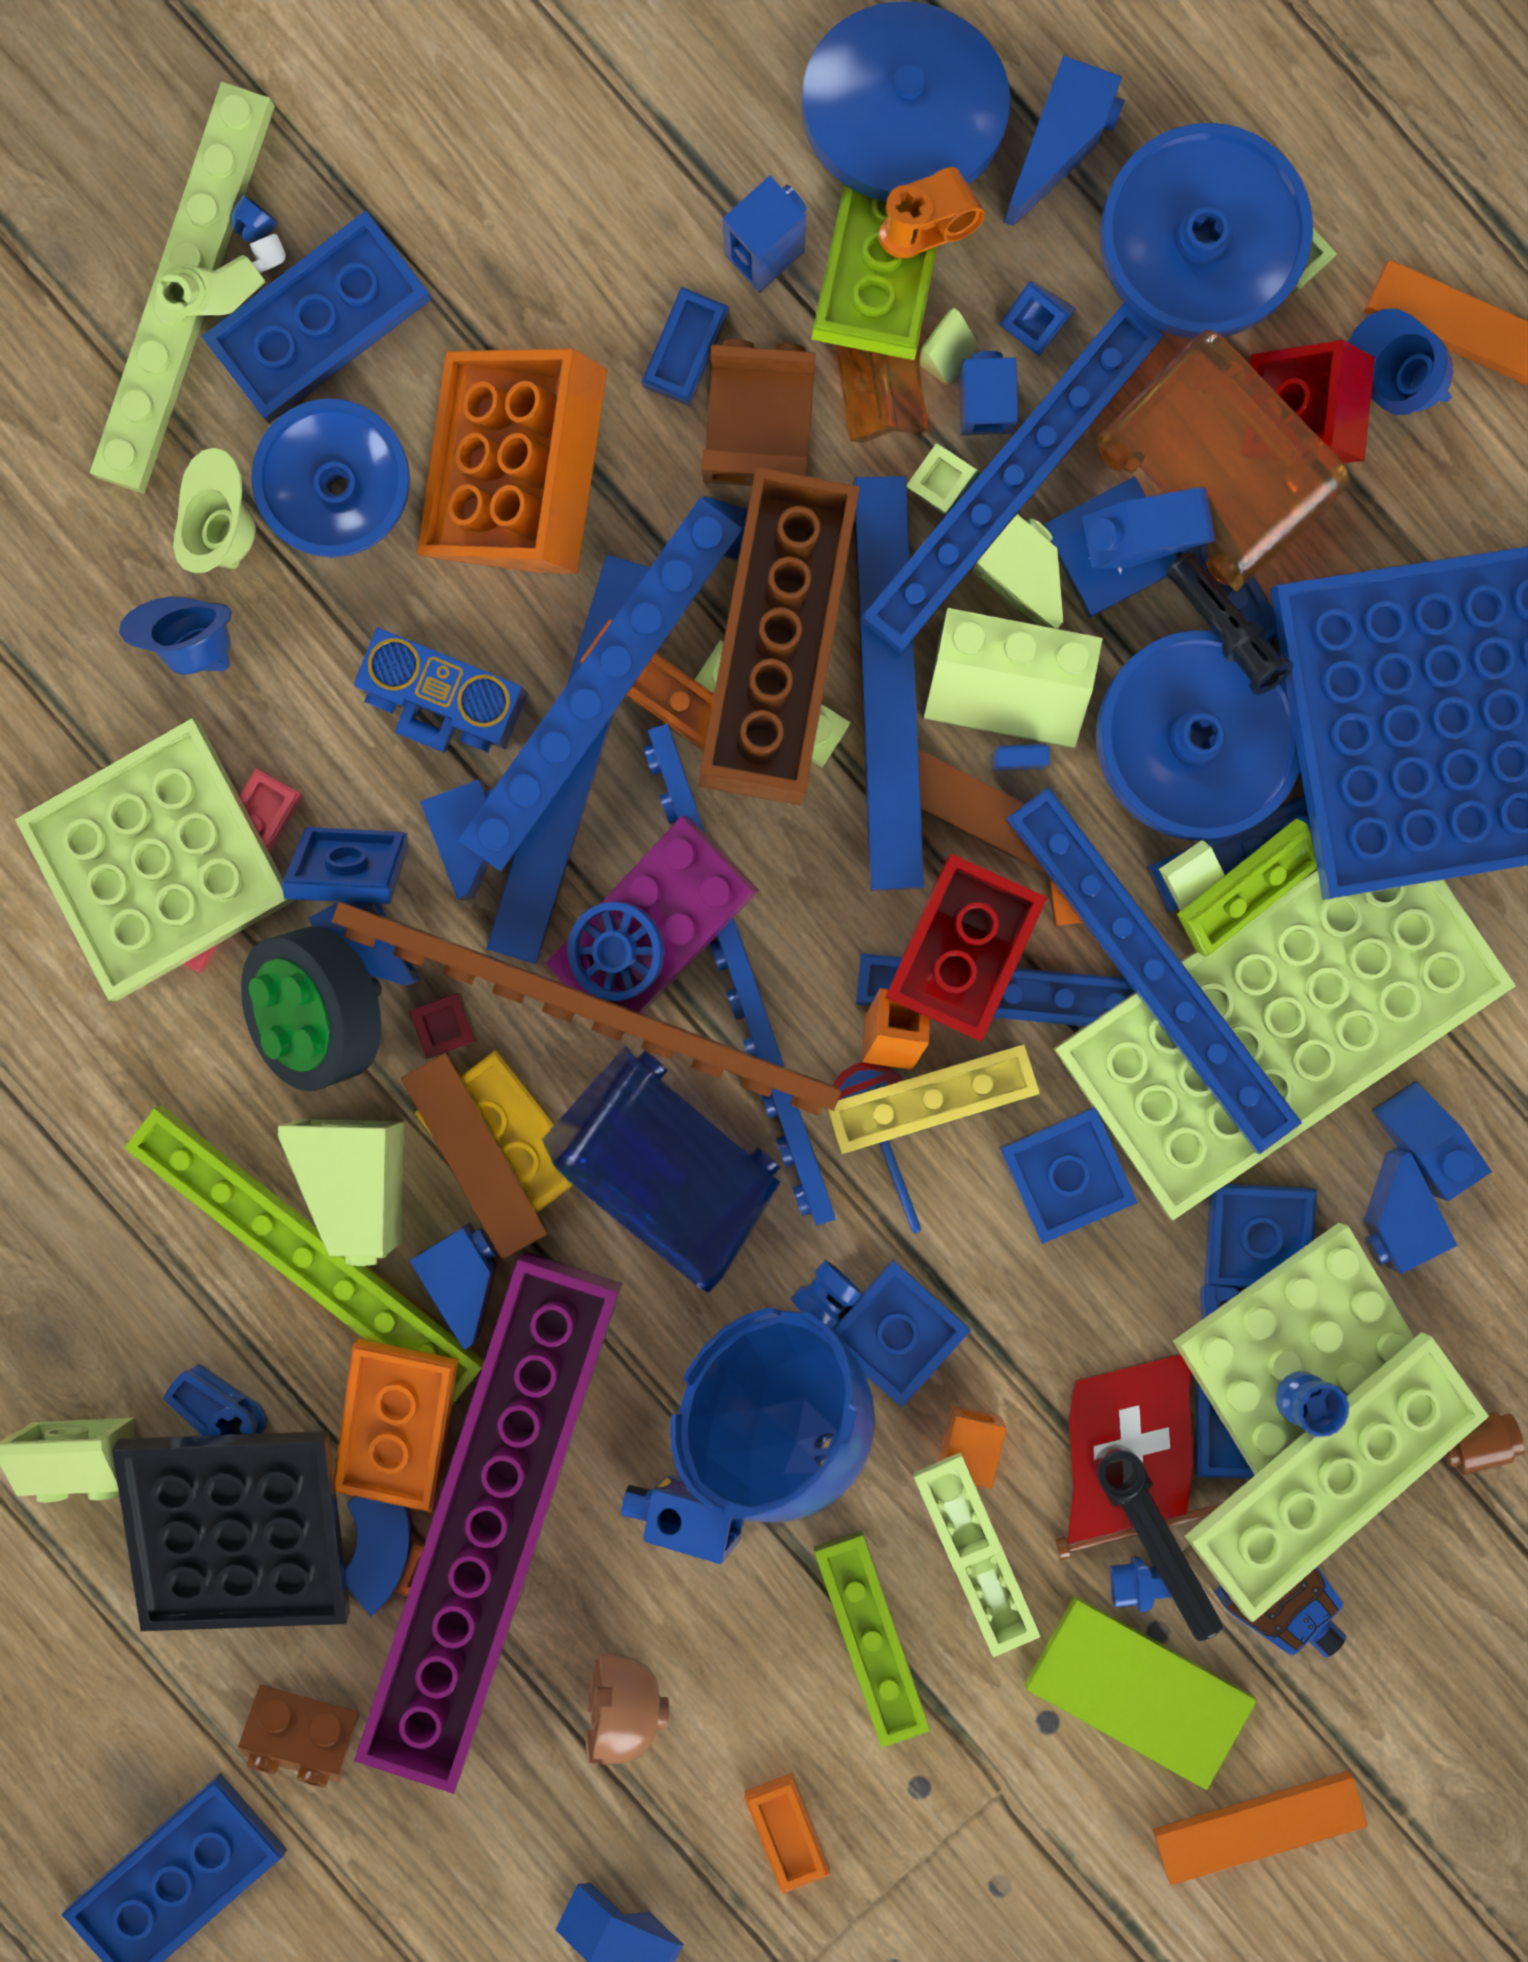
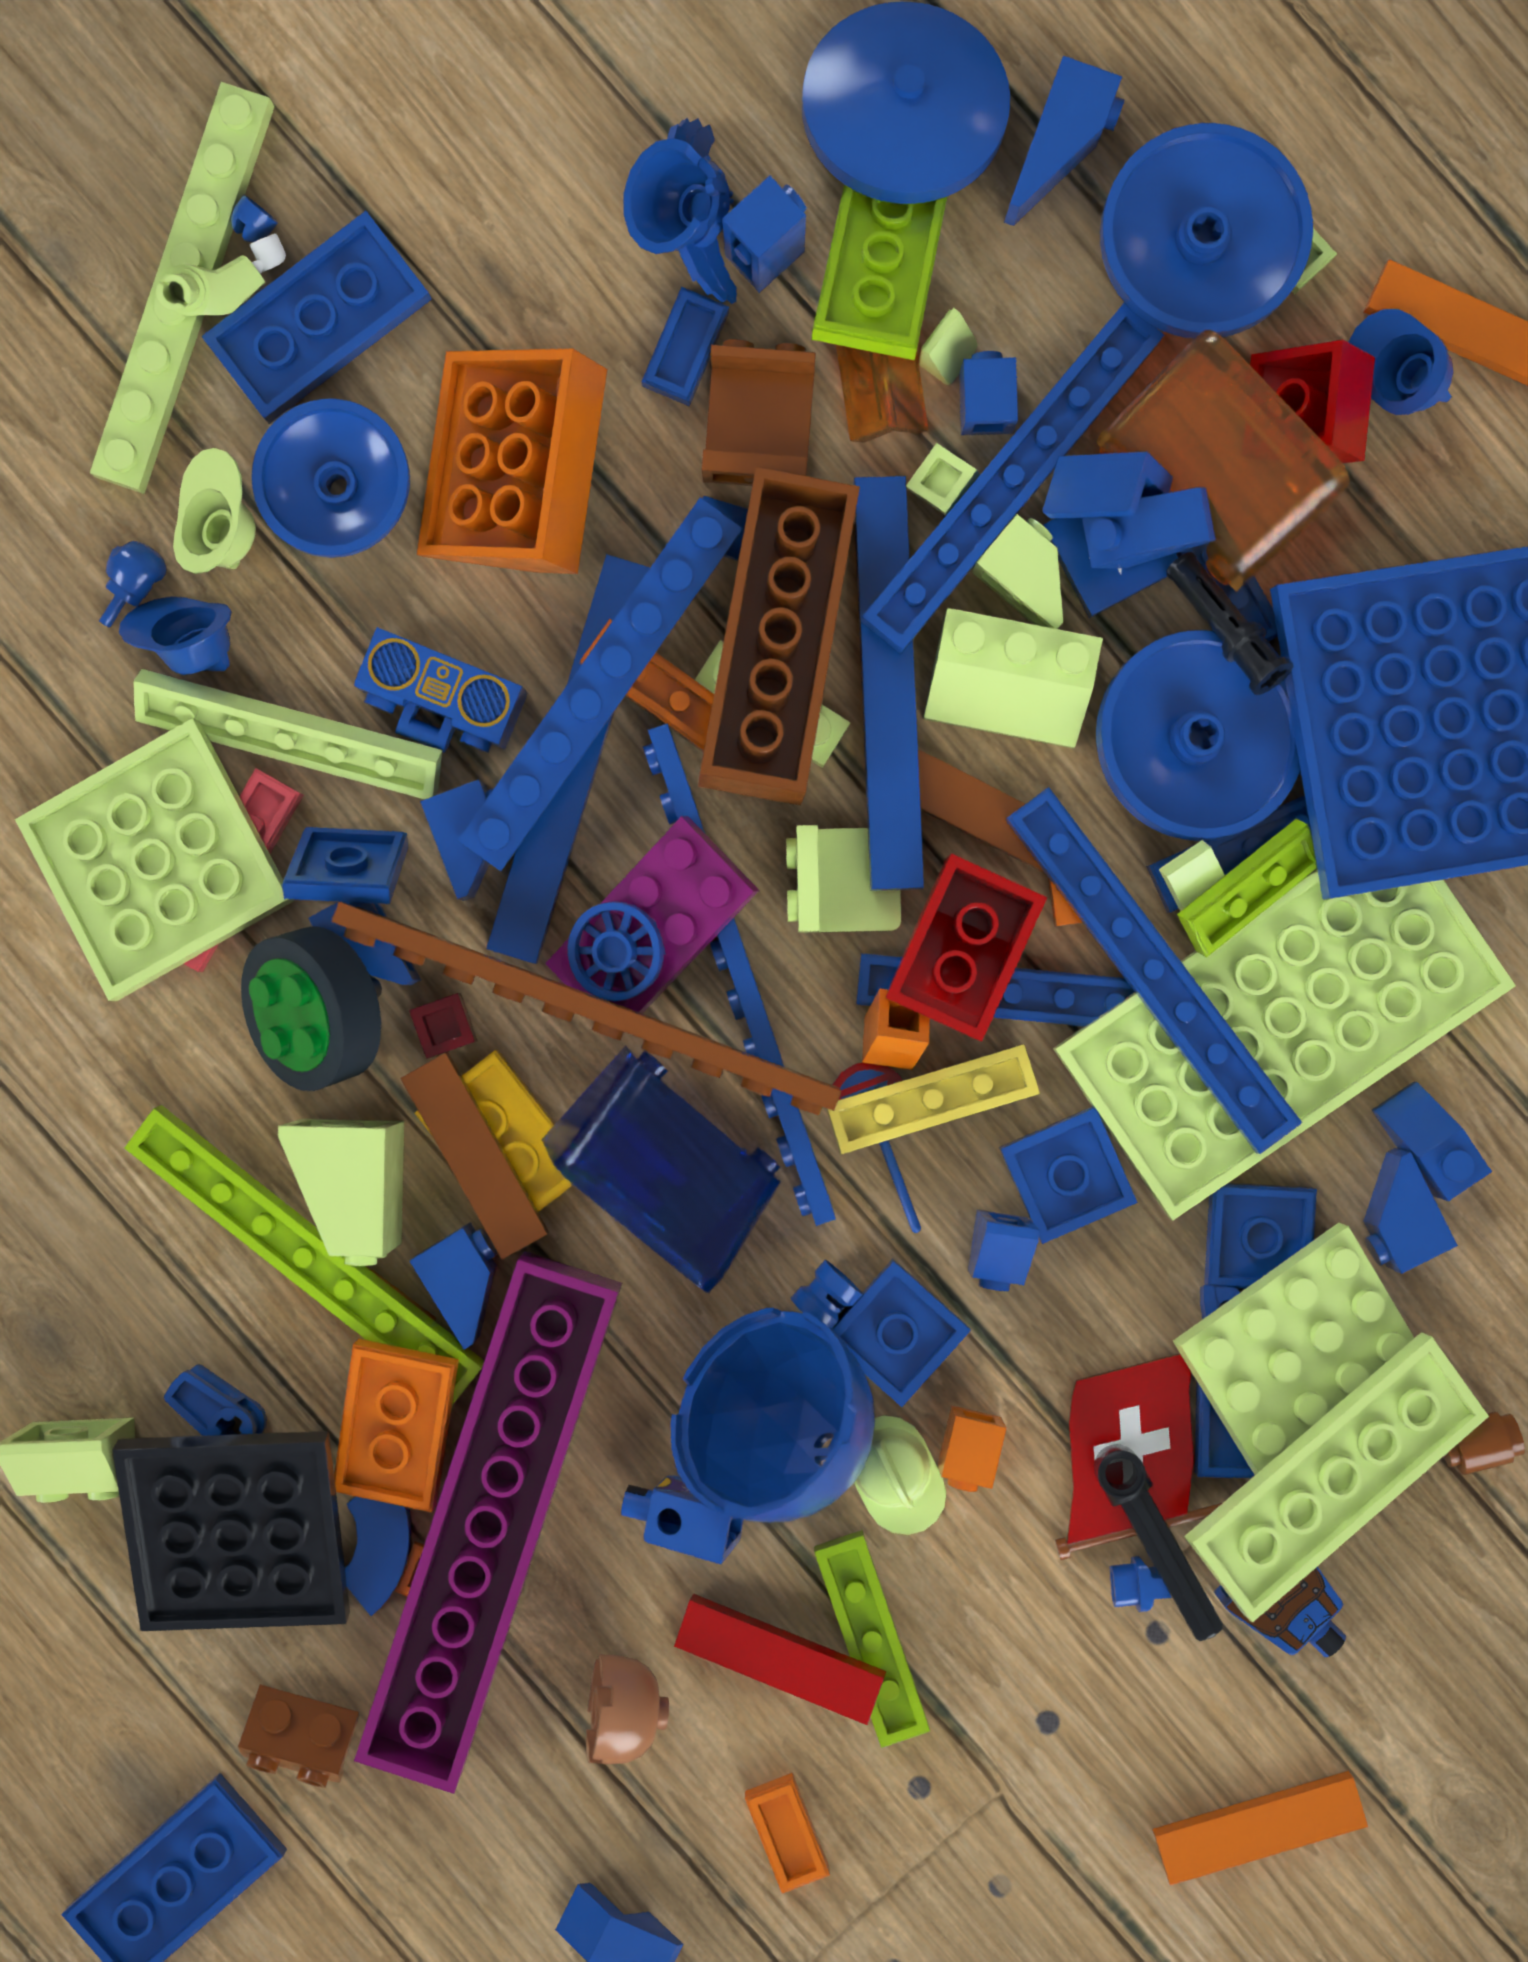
orange piece [879,167,985,259] -> none
yellowish green slope [912,1452,1041,1657] -> none
blue tile [991,744,1050,772] -> none
blue slope [999,280,1077,356] -> none
lime tile [1025,1595,1257,1790] -> none
blue wheel [1276,1371,1349,1437] -> none
none -> blue piece [99,541,167,628]
none -> yellowish green plate [133,669,442,799]
none -> blue helmet [623,118,737,304]
none -> red tile [674,1594,886,1726]
none -> yellowish green bracket [786,825,901,933]
none -> yellowish green piece [854,1415,946,1535]
none -> blue slope [968,1210,1040,1291]
none -> blue panel [1043,452,1173,518]

